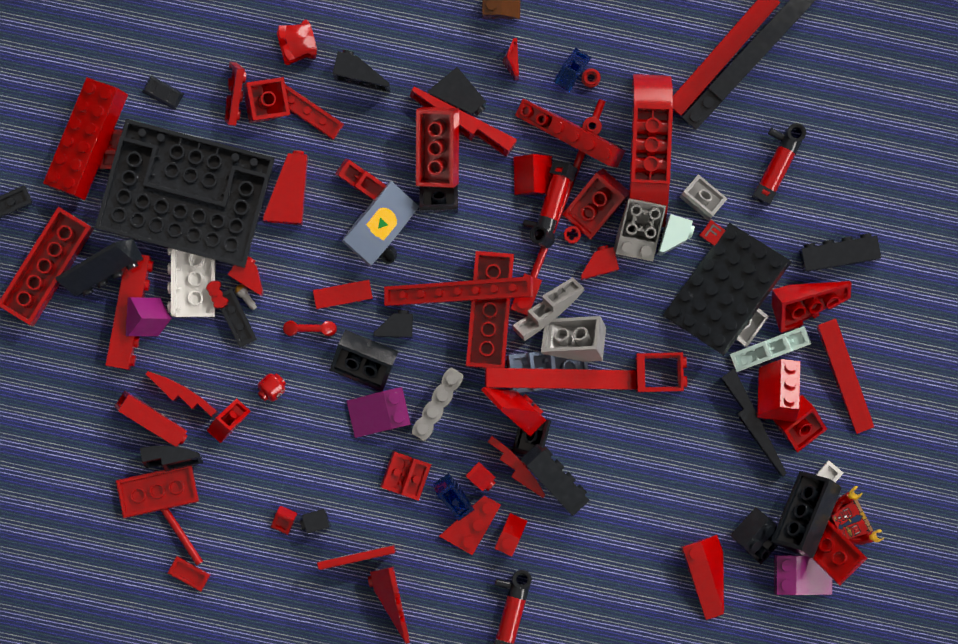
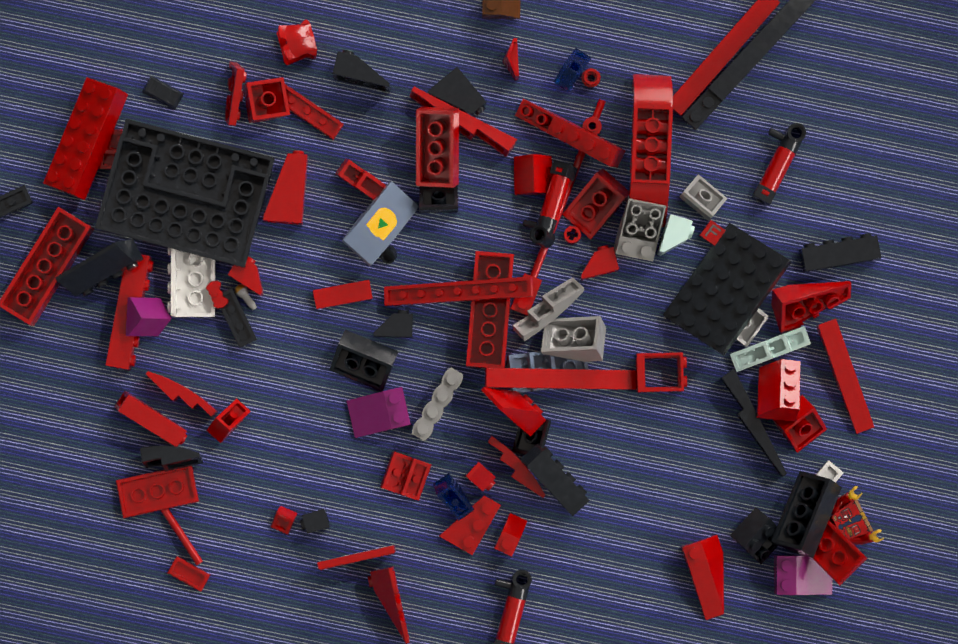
red head [257,373,286,402] -> none
red bar [283,320,337,337] -> none

